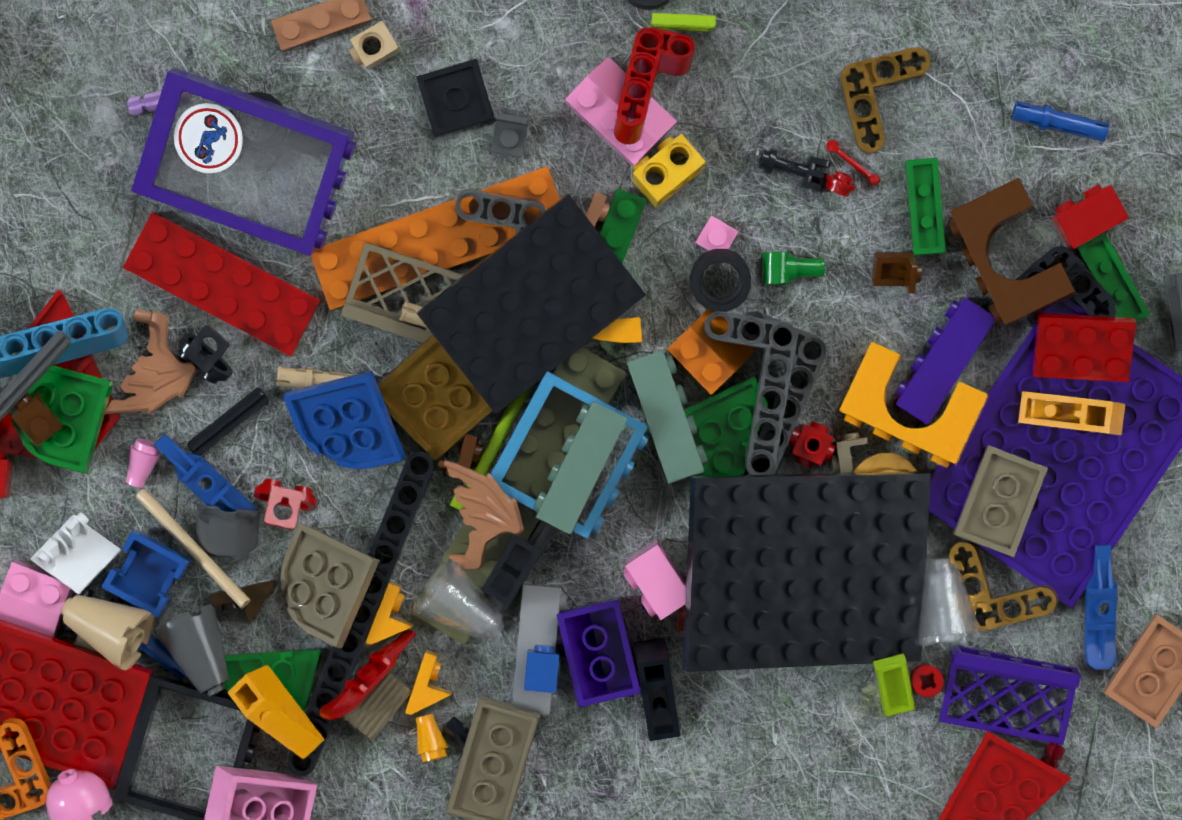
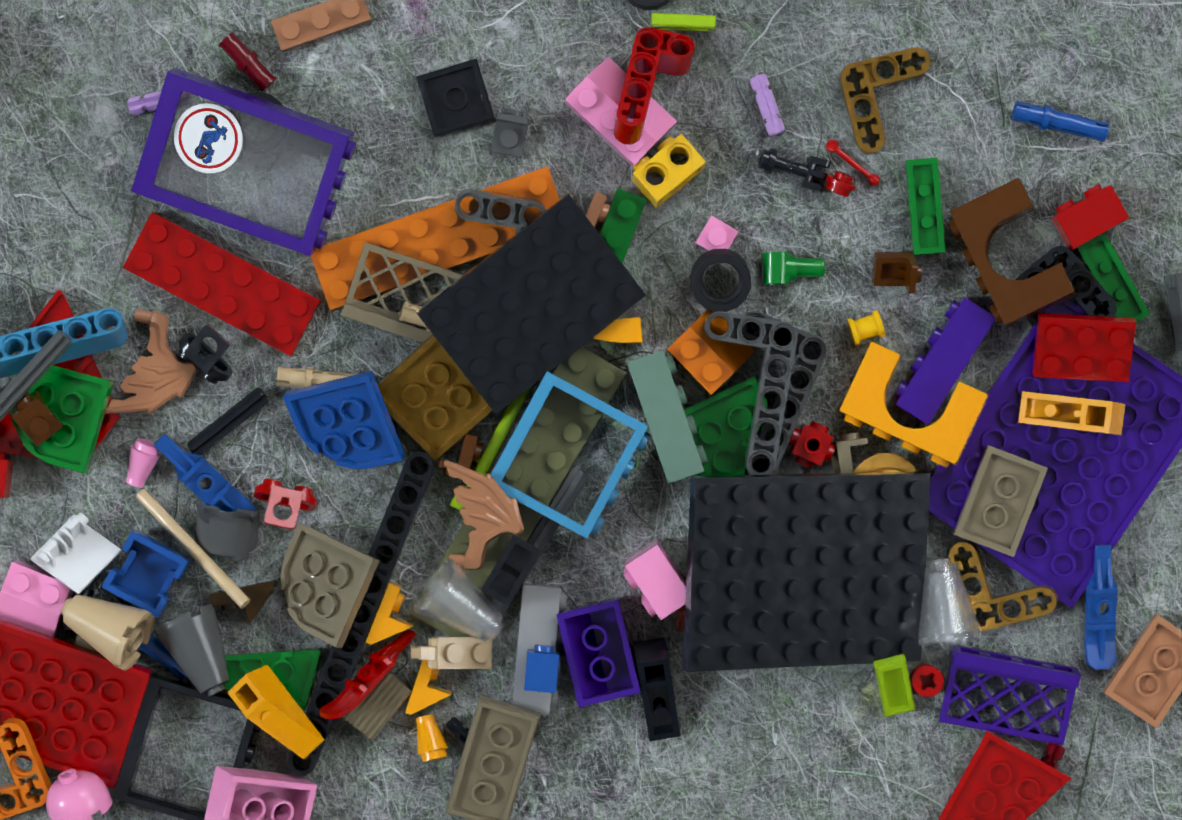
tan brick [349,20,400,70] -> none
sand green brick [533,401,628,535] -> none
none -> dark red pin [218,32,277,92]
none -> tan hinge [411,637,492,669]
none -> lavender axle [750,74,785,136]
none -> yellow bush [846,310,886,346]

